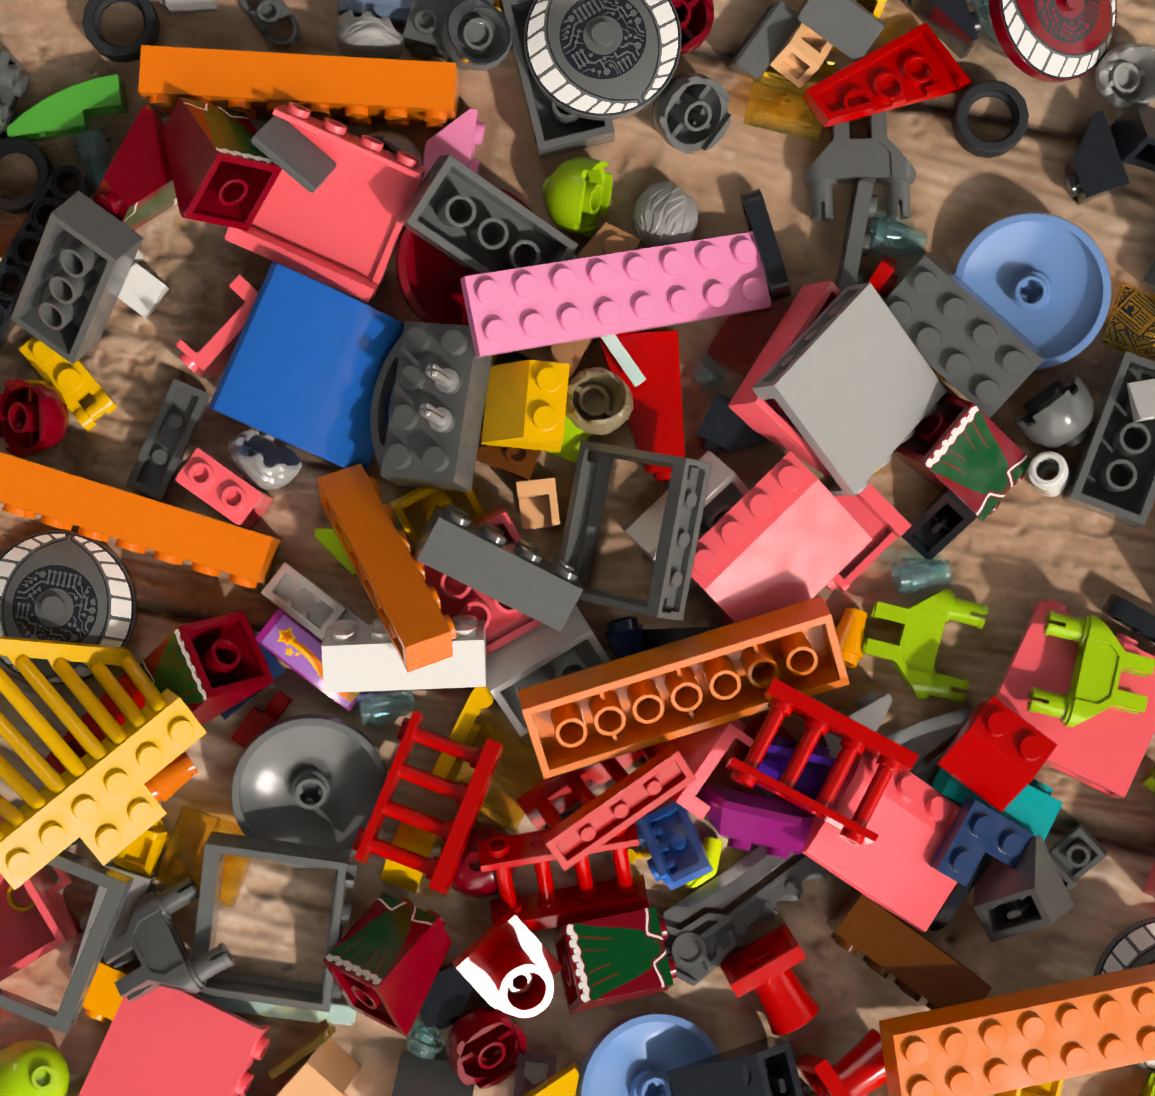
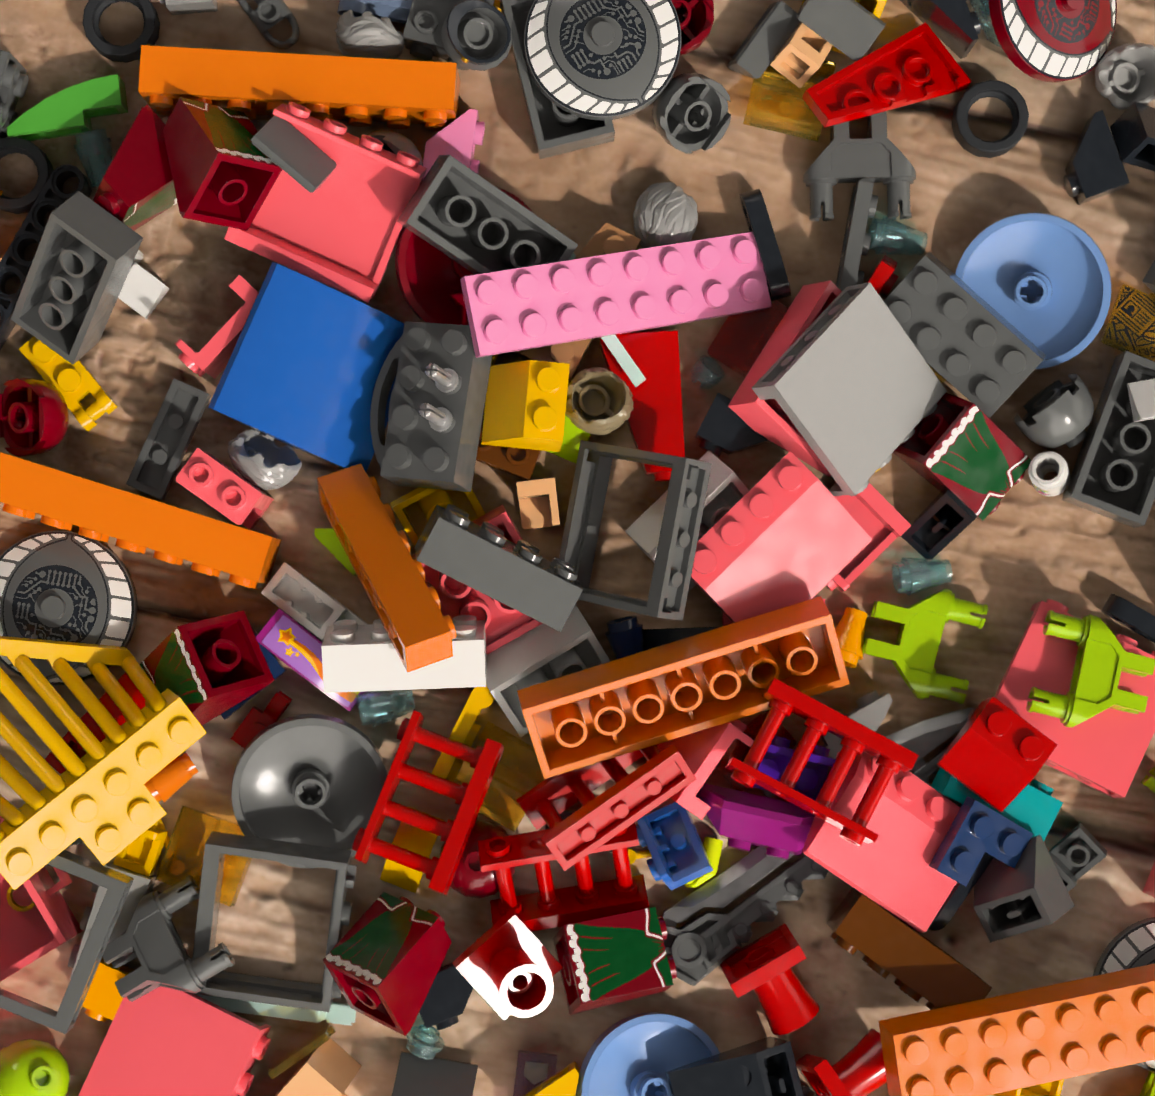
dark red cylinder [446,1007,527,1089] -> none
lime cylinder [542,157,613,237] -> none

